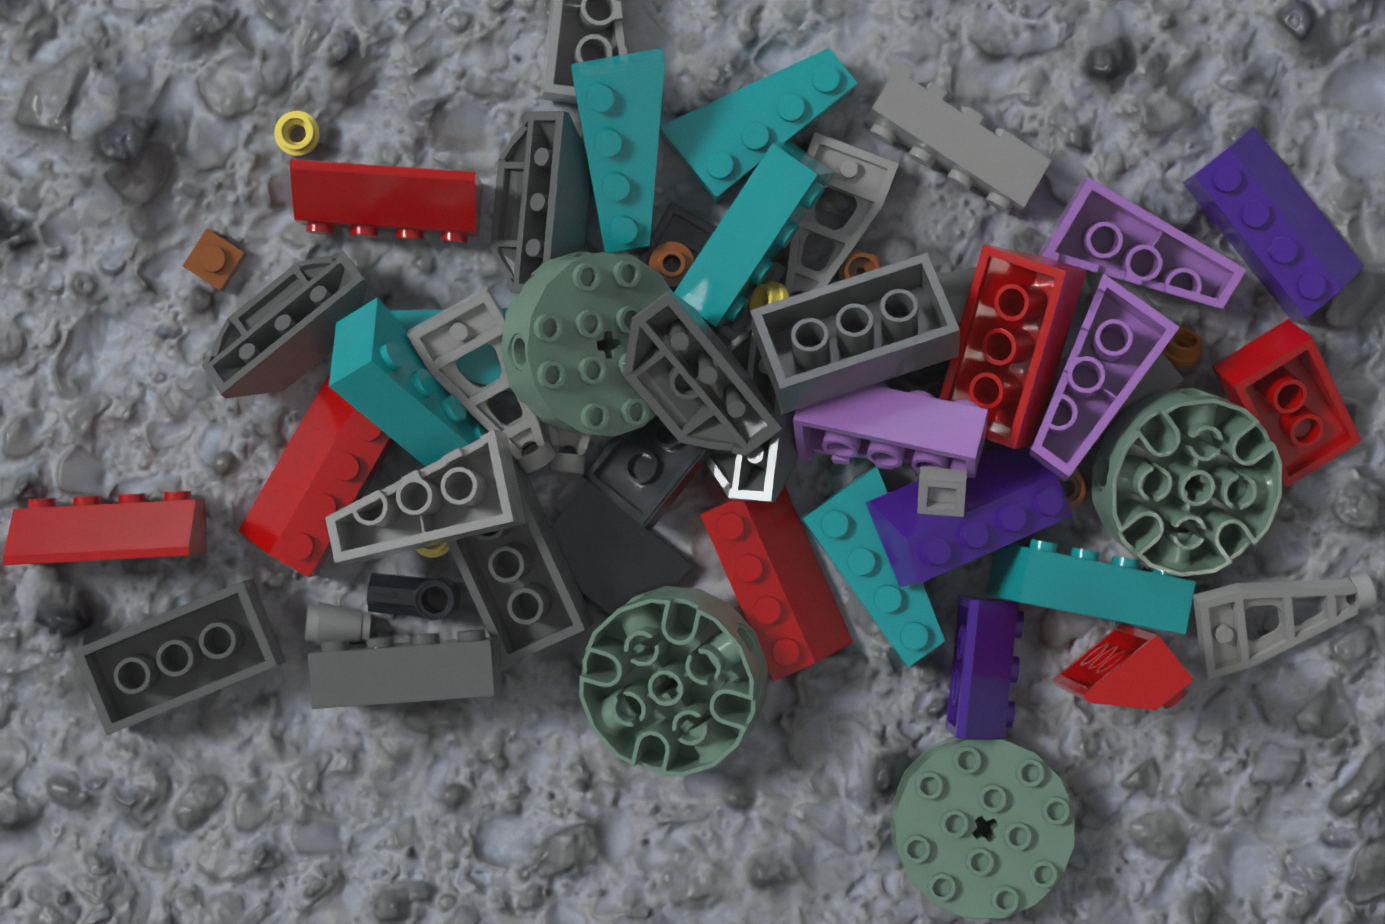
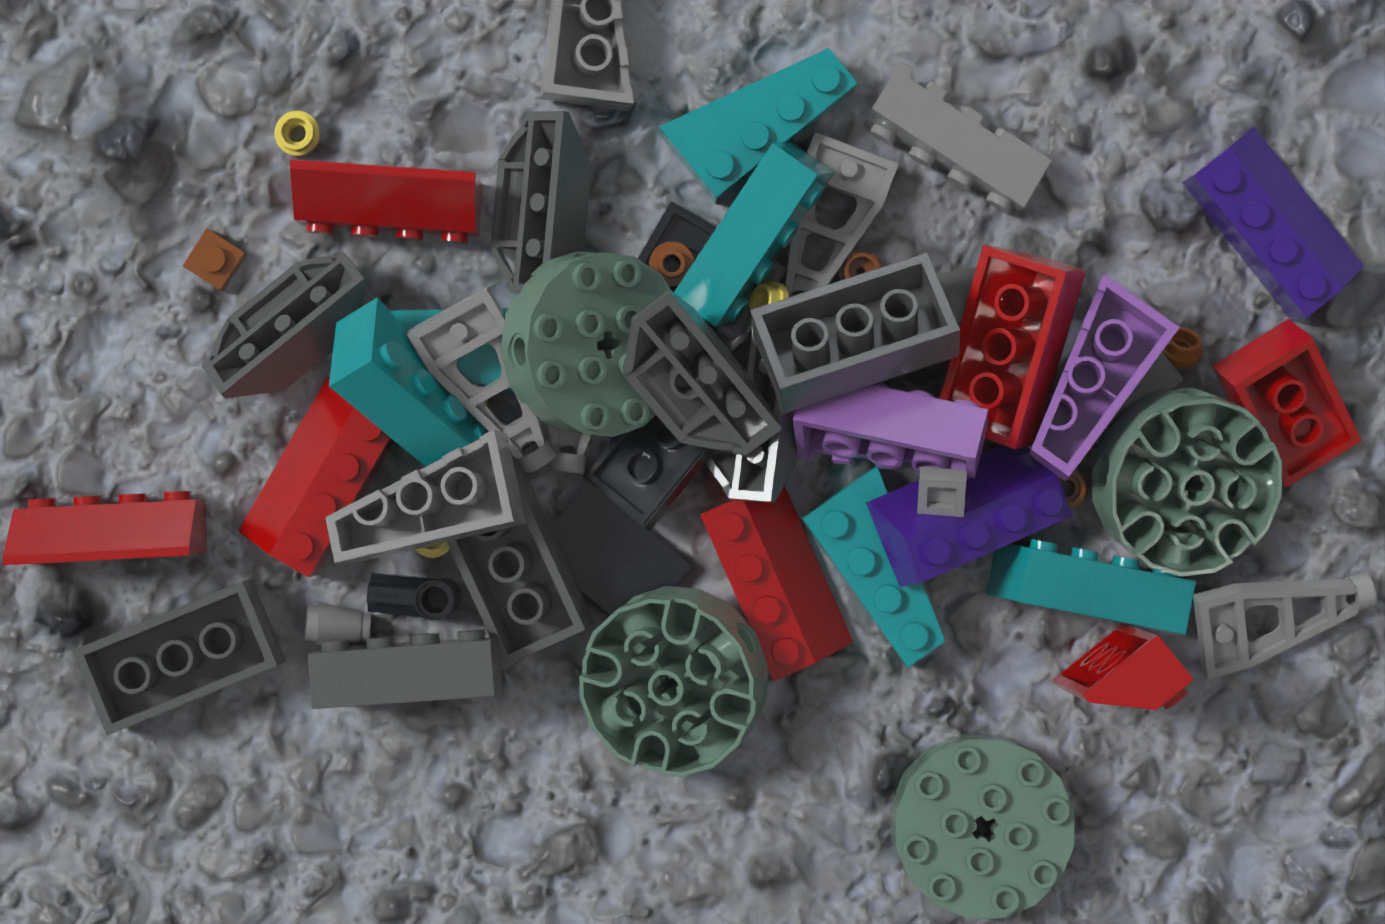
teal wedge [571,48,665,253] -> none
dark purple slope [945,595,1024,739] -> none
medium lavender wedge [1037,177,1247,309] -> none

